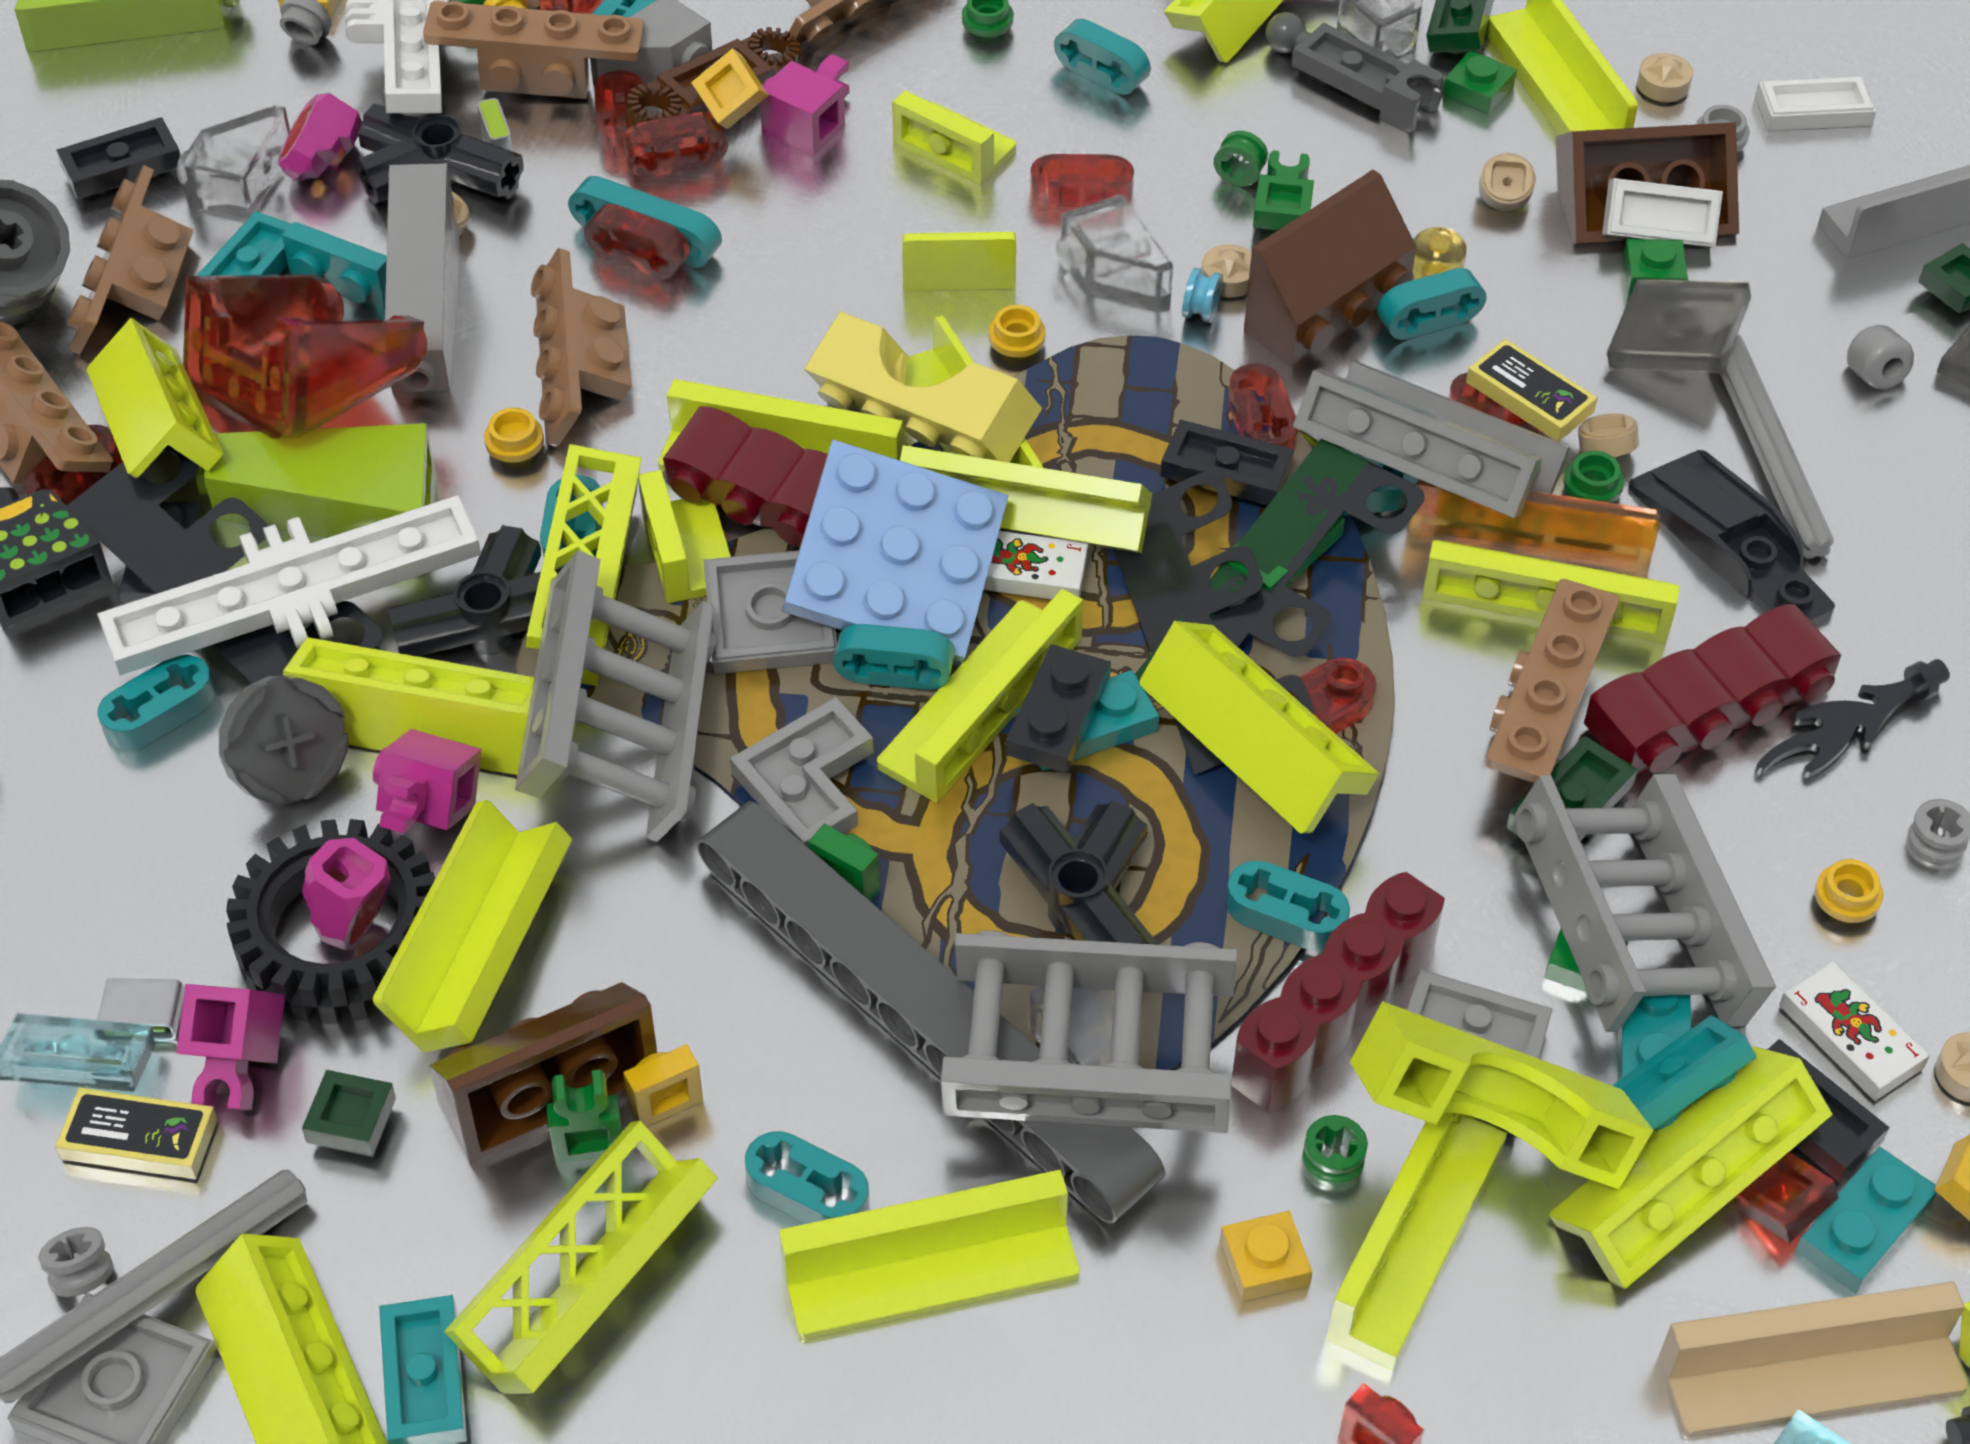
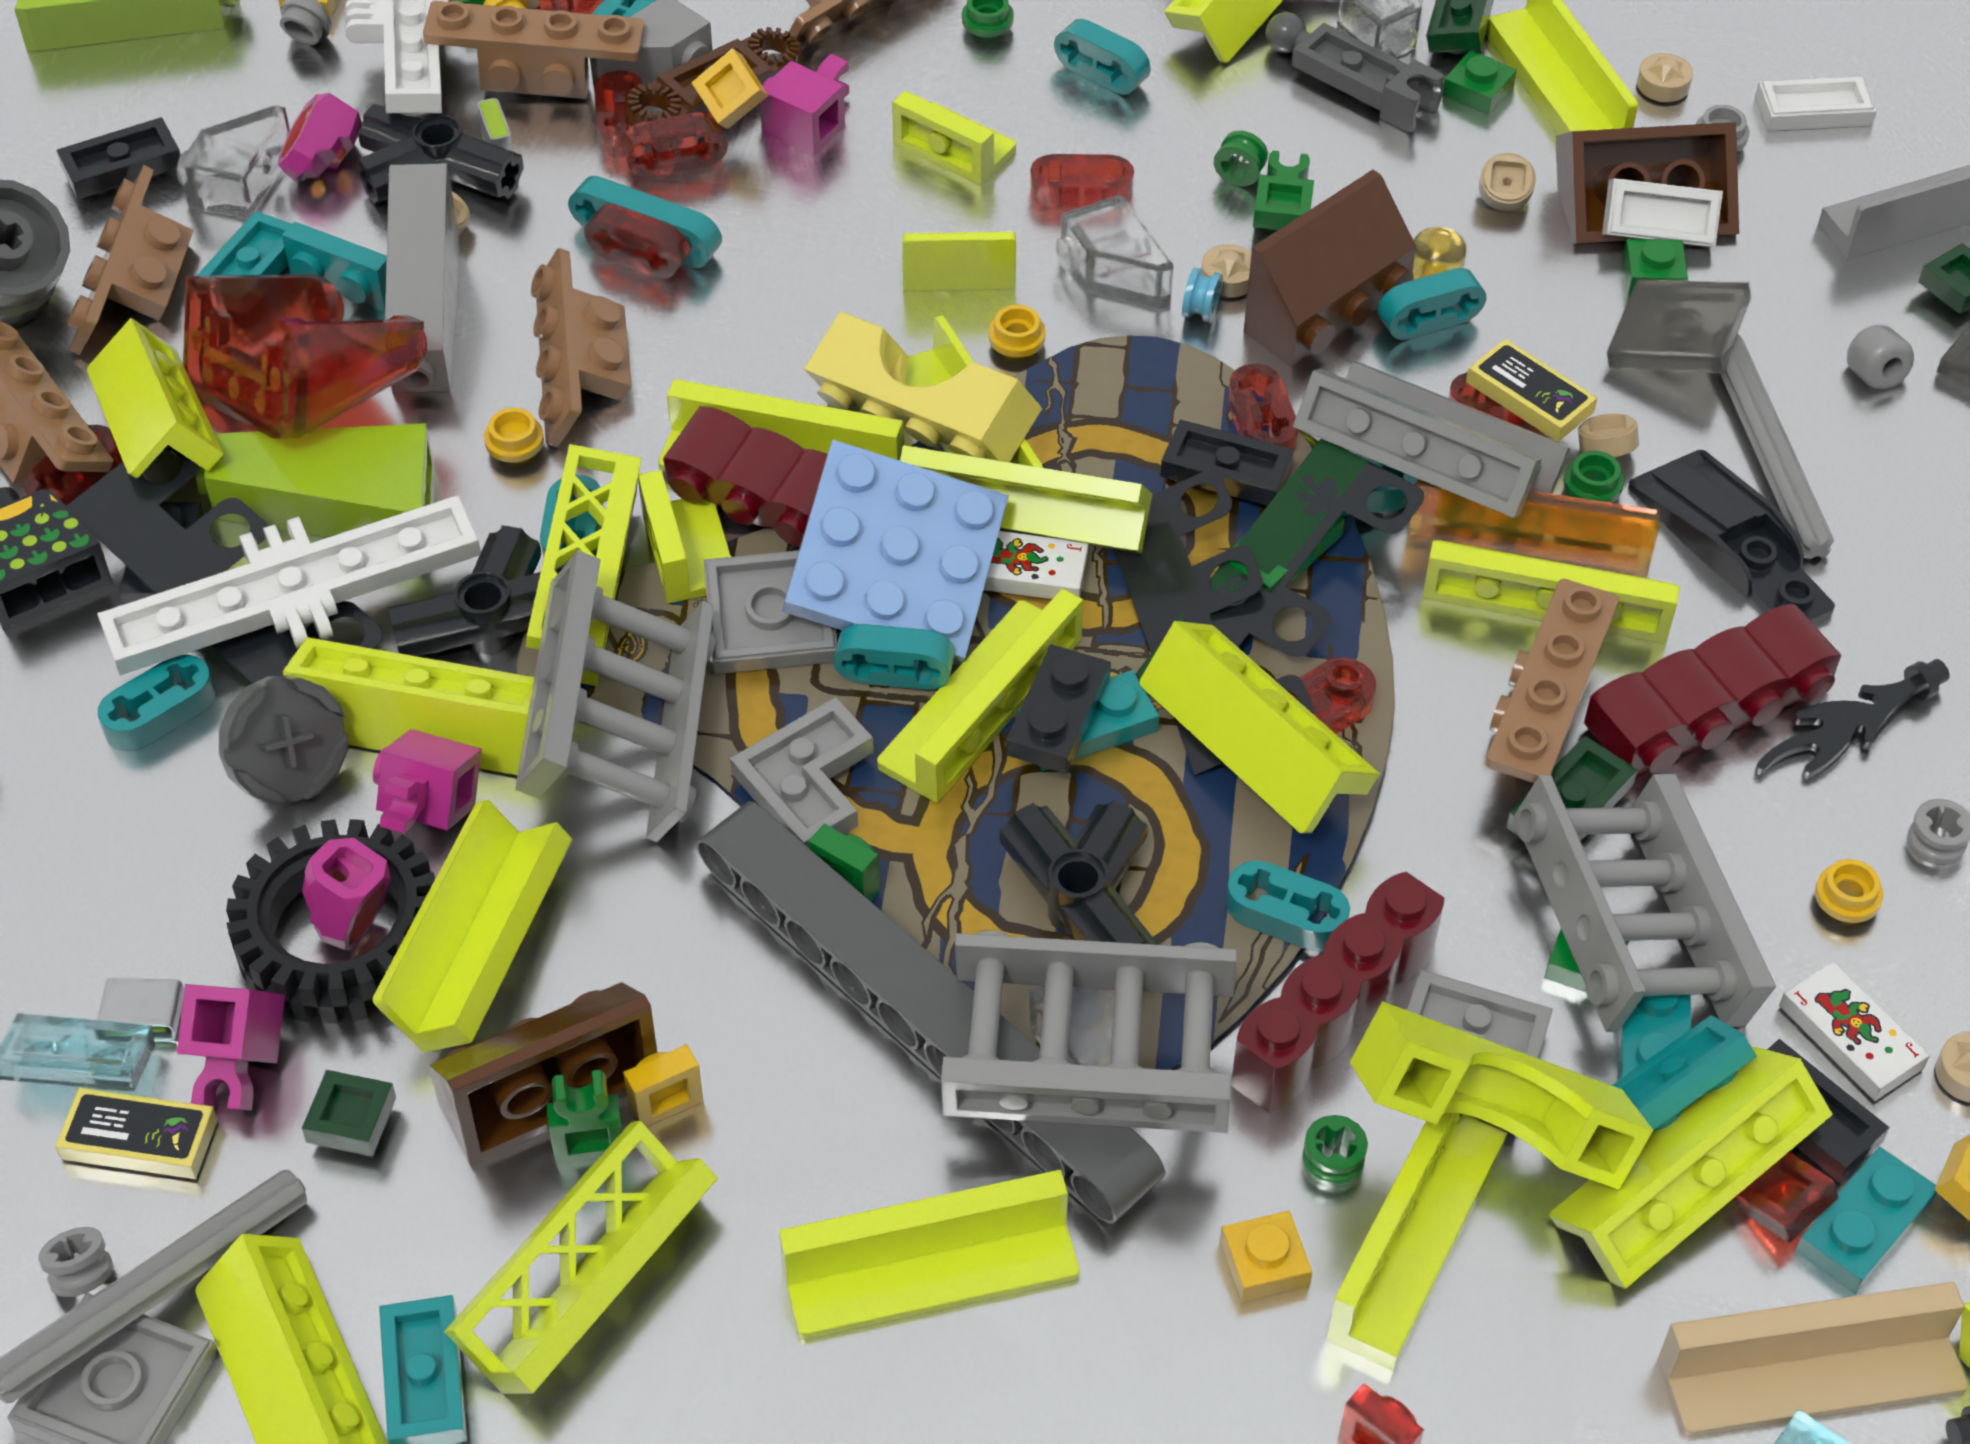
teal beam [745,1131,870,1224] -> none

